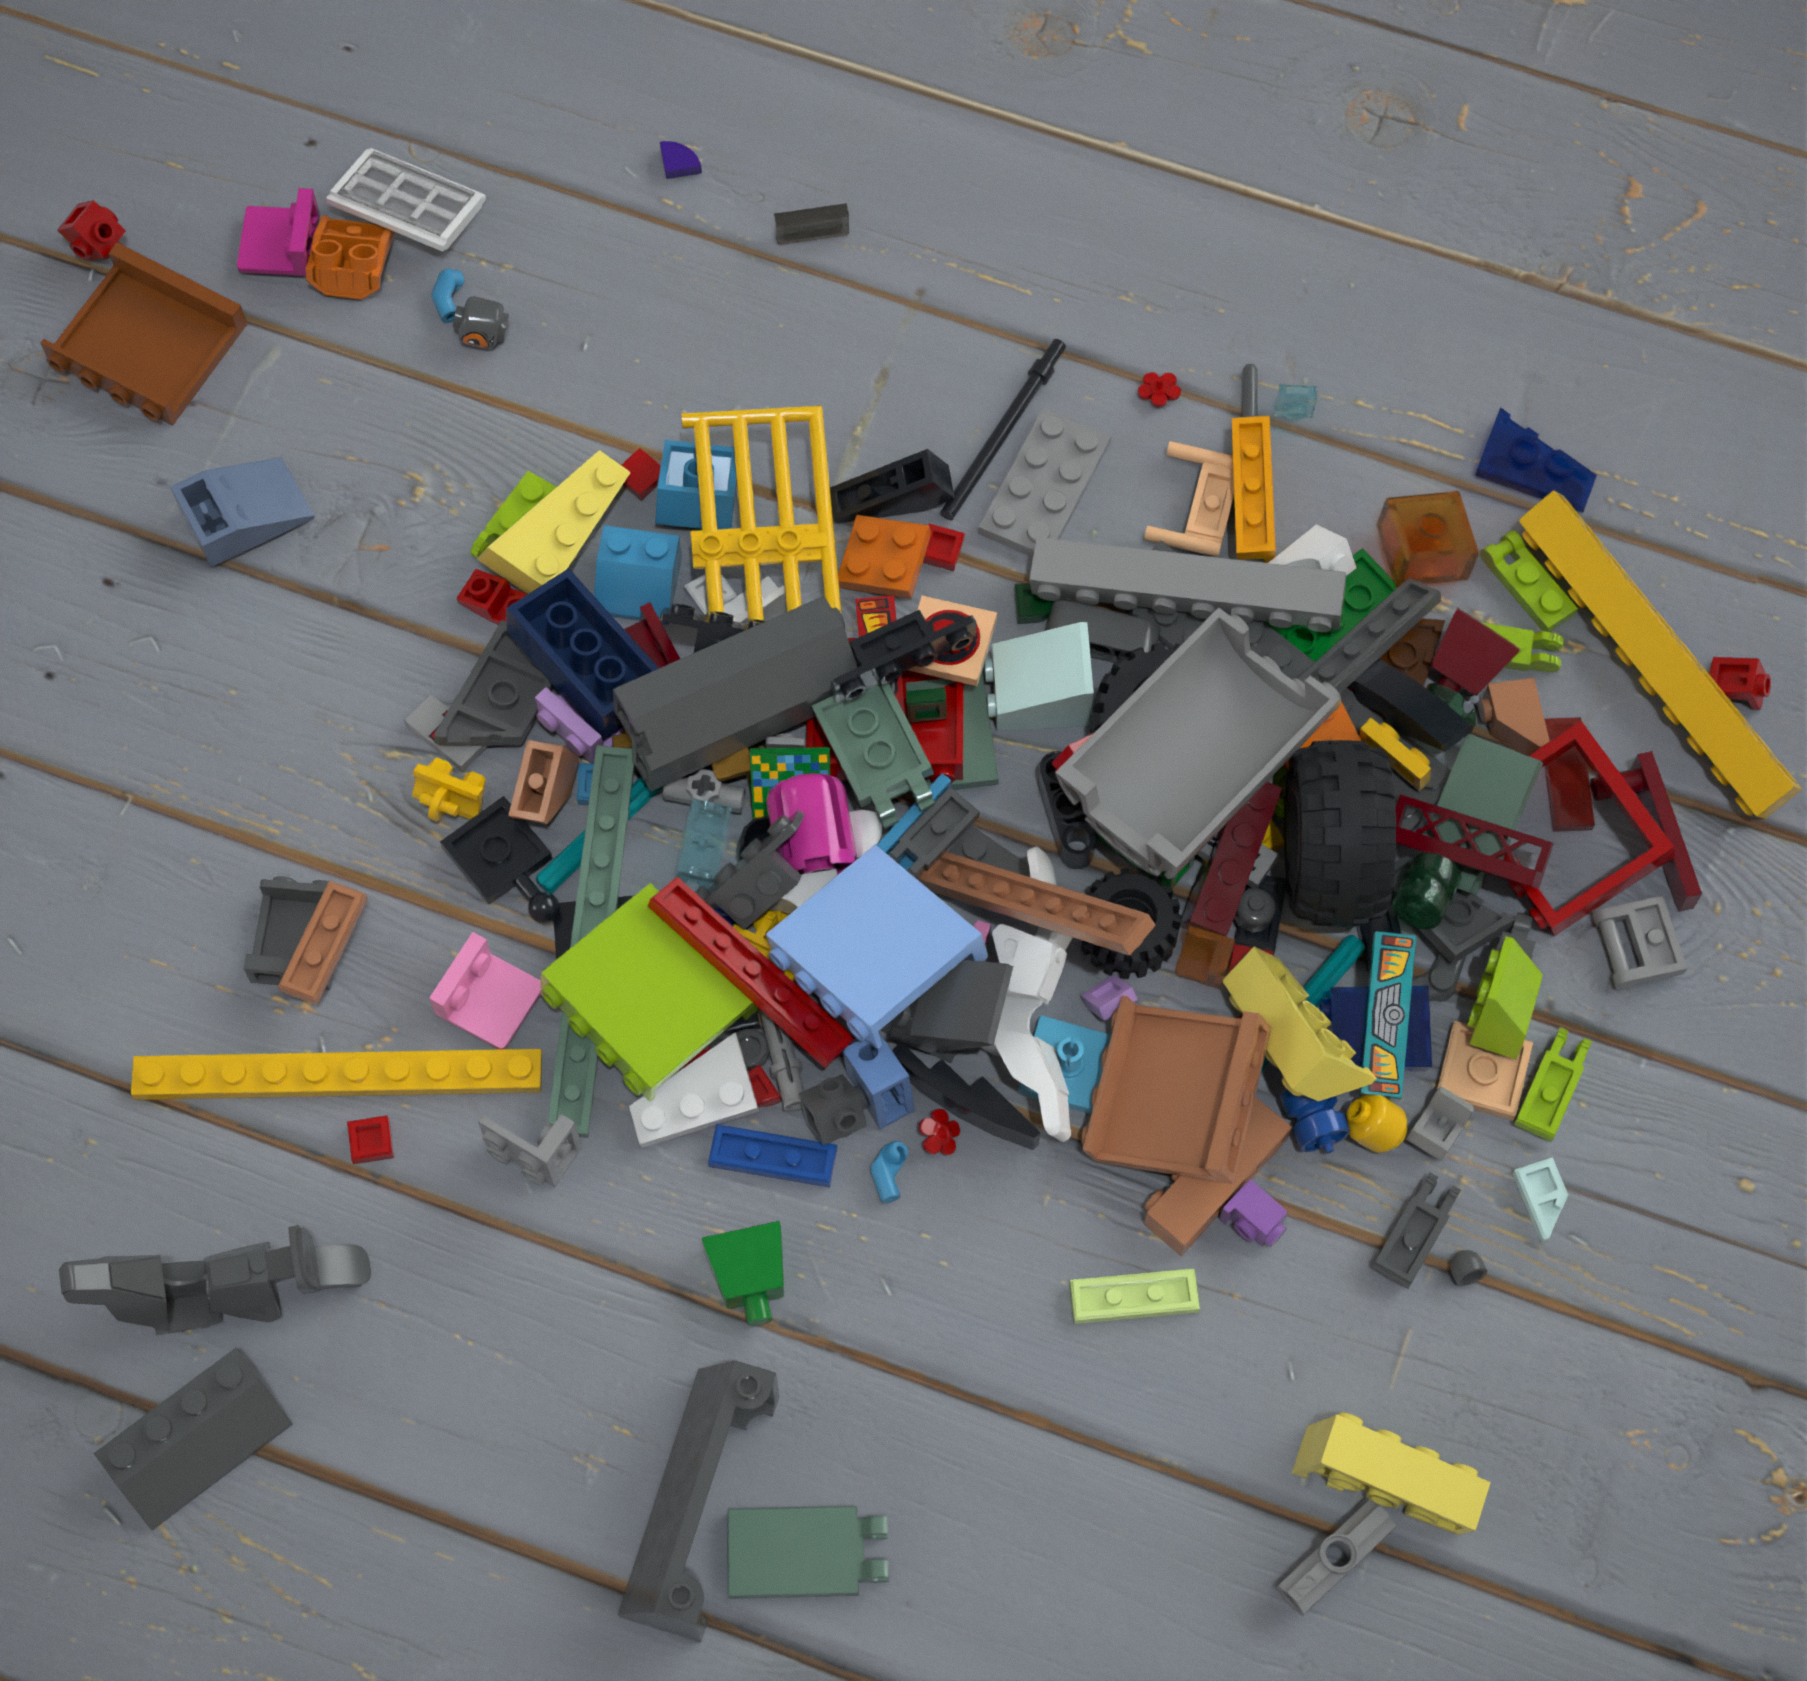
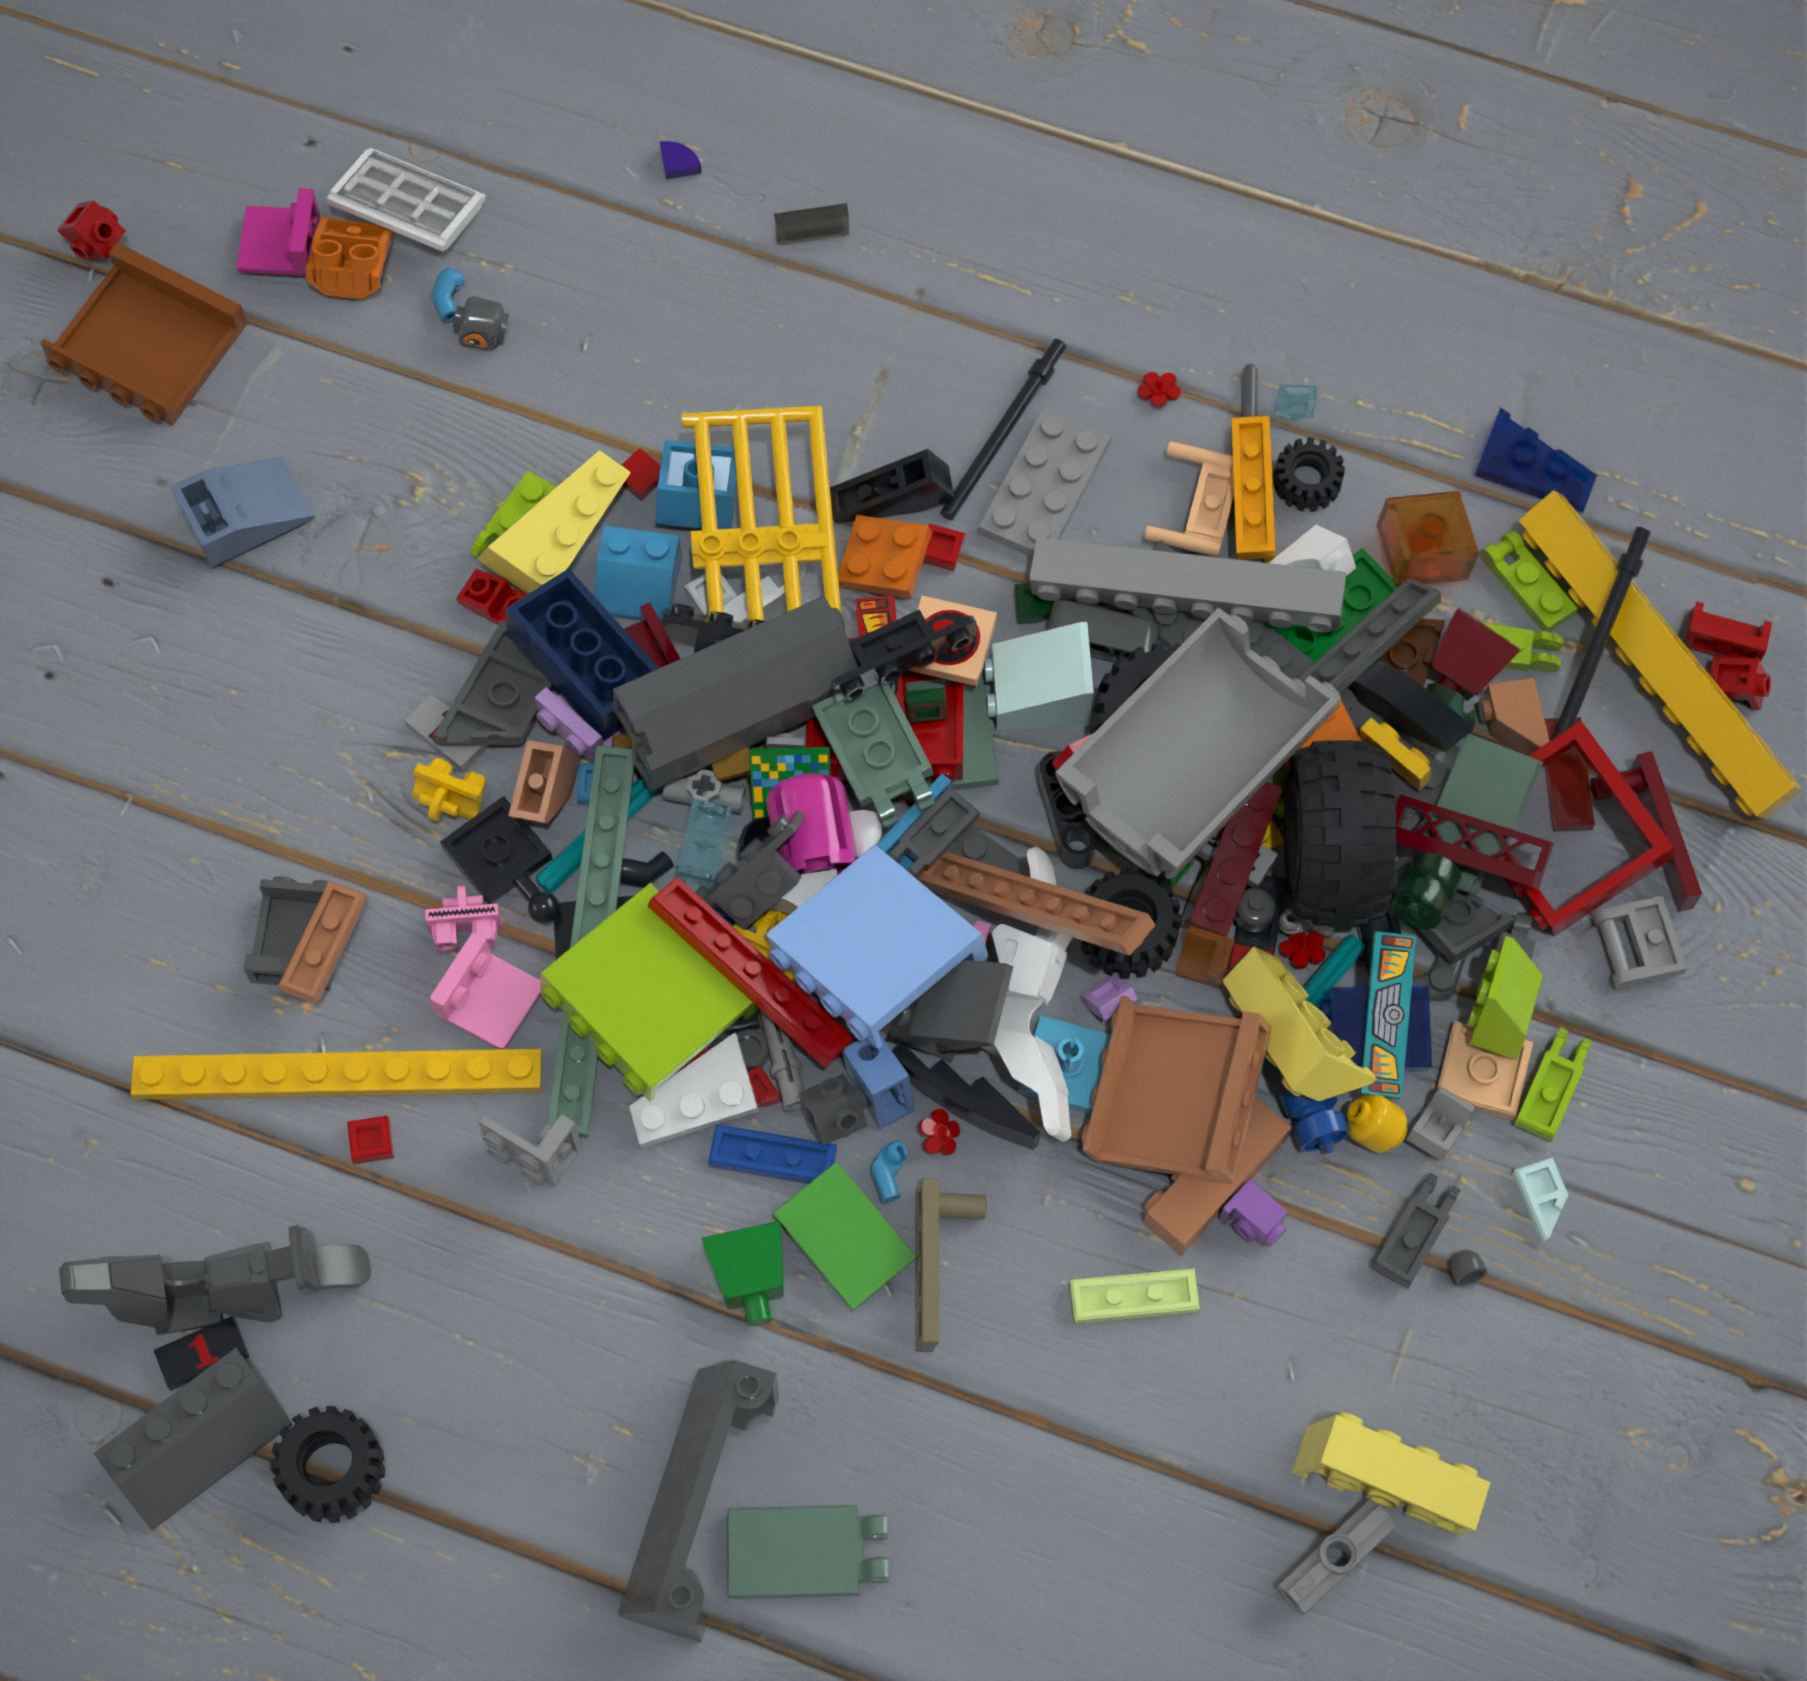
none -> black tile [153,1316,250,1391]
none -> black tyre [270,1406,385,1523]
none -> bright pink hips [425,885,503,952]
none -> black arm [620,851,674,888]
none -> bright green tile [772,1162,916,1311]
none -> dark tan piece [916,1178,987,1352]
none -> black tyre [1274,437,1345,512]
none -> light grey arm [1279,909,1337,938]
none -> red plant [1280,932,1326,968]
none -> black bar [1551,527,1651,740]
none -> red hinge [1683,601,1772,662]

